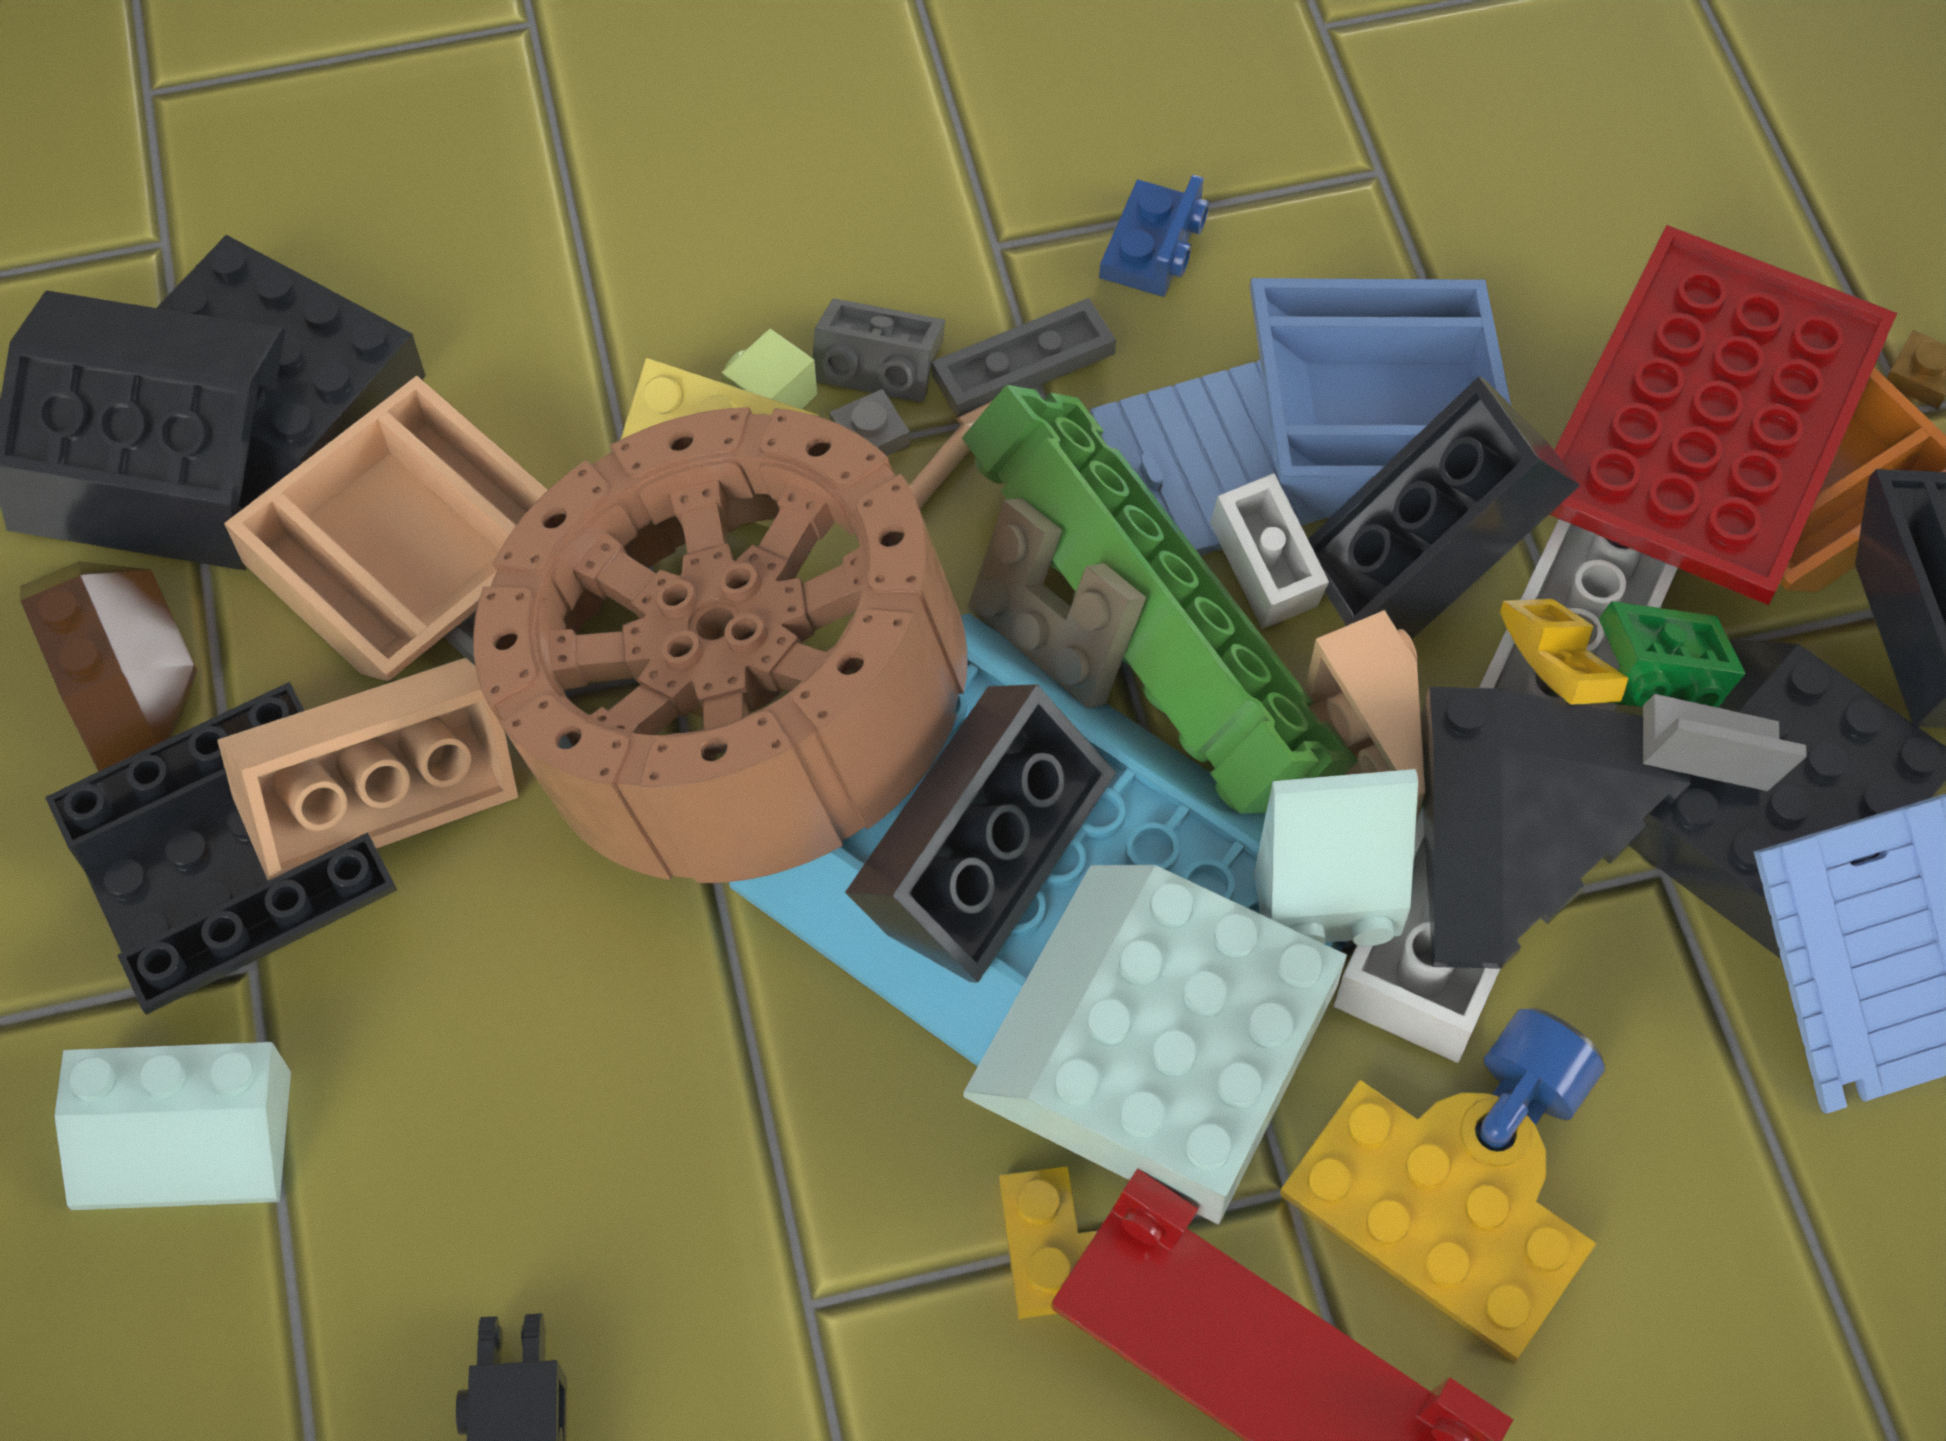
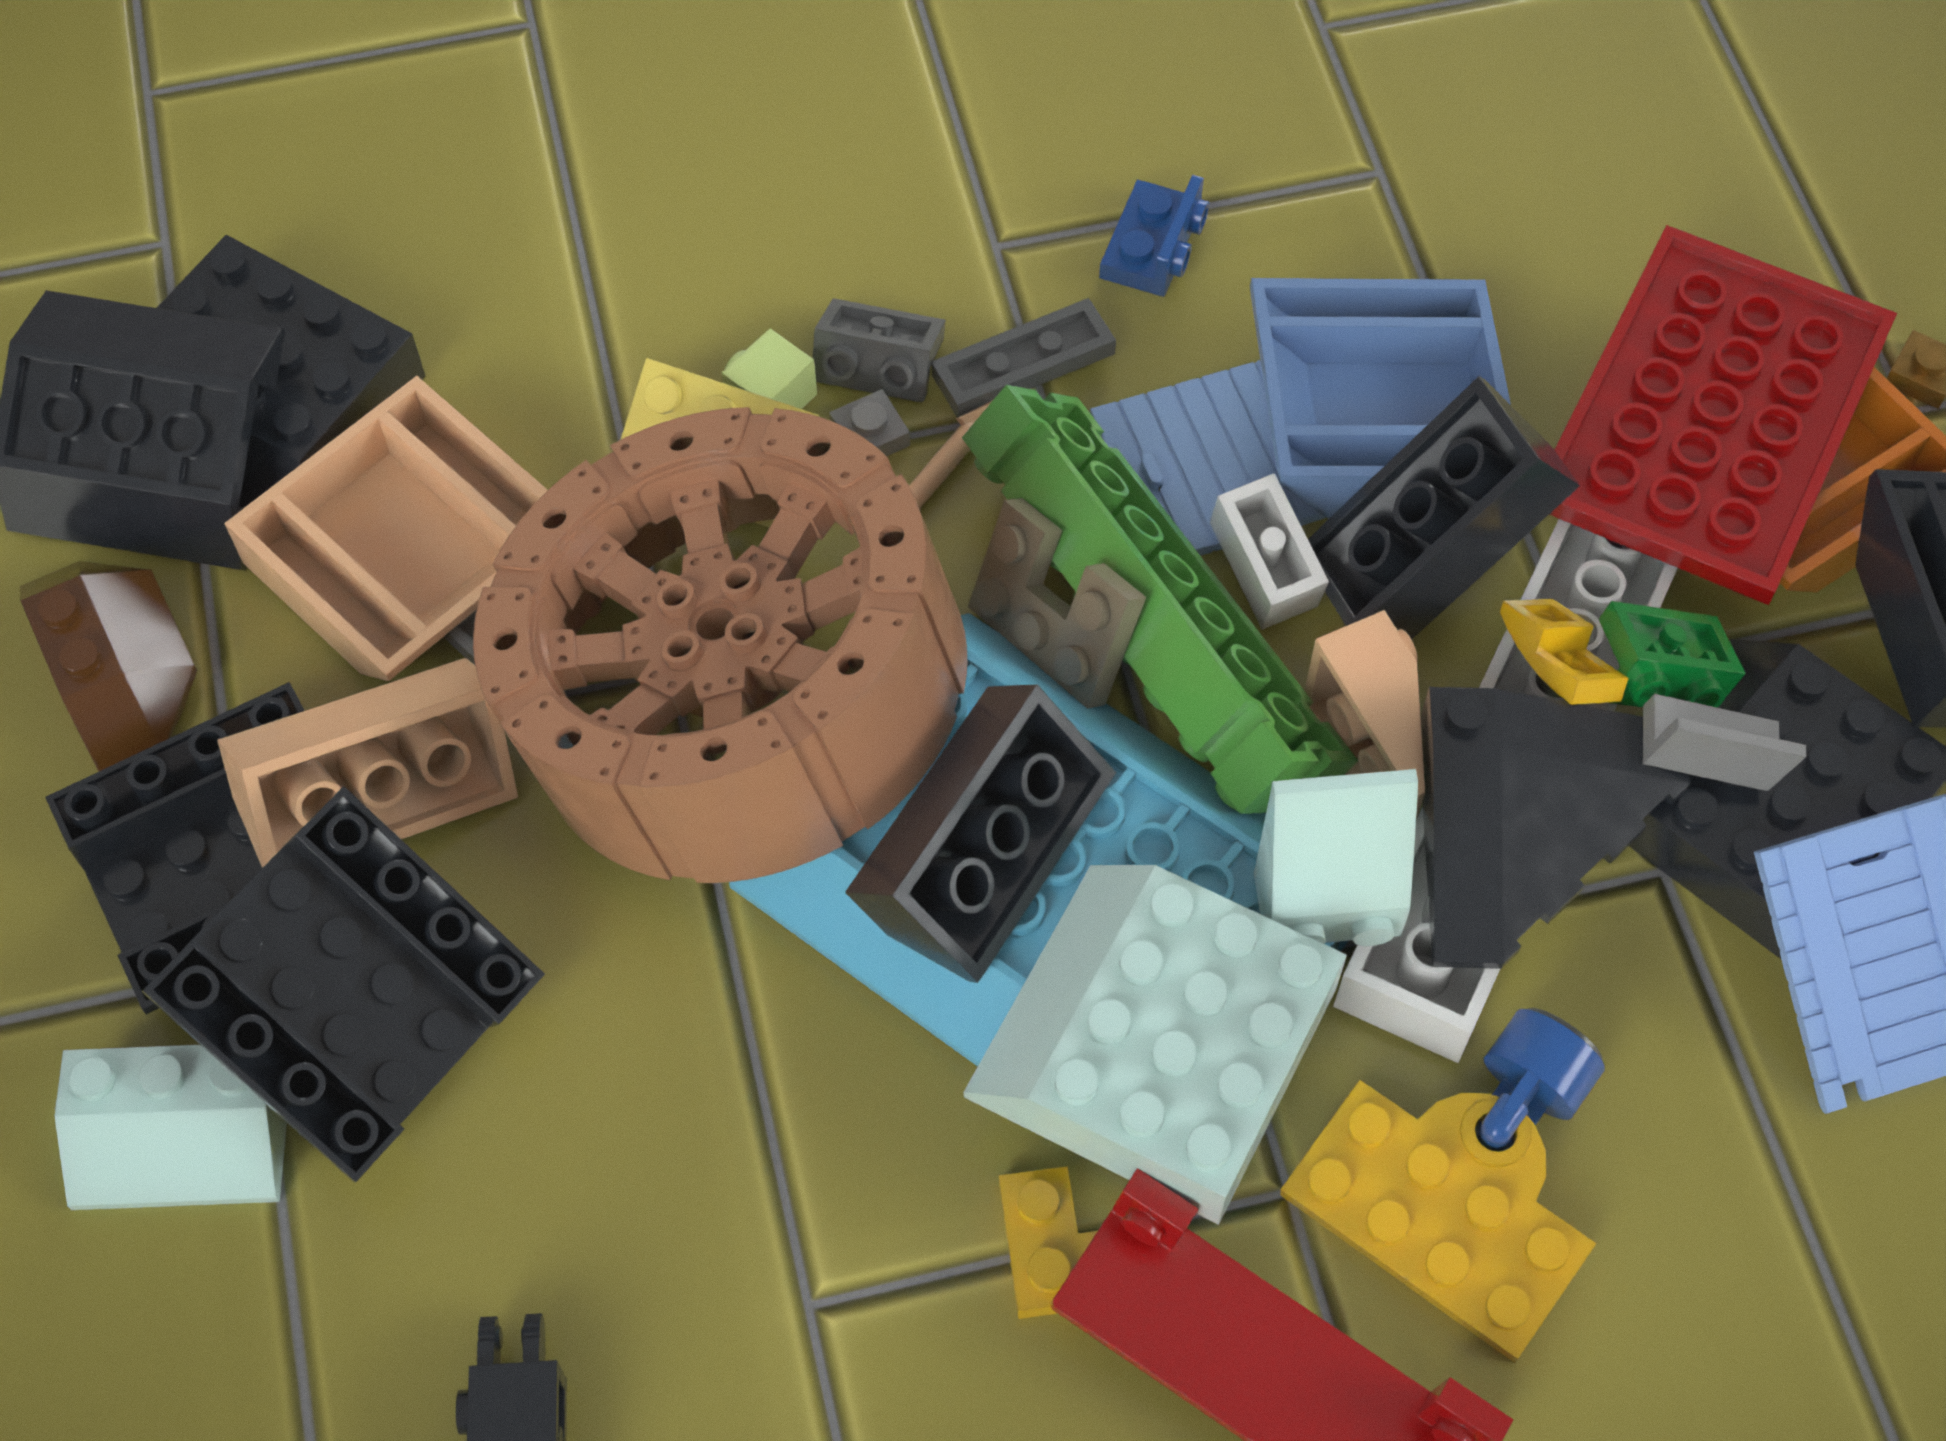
none -> black slope [142,786,545,1183]

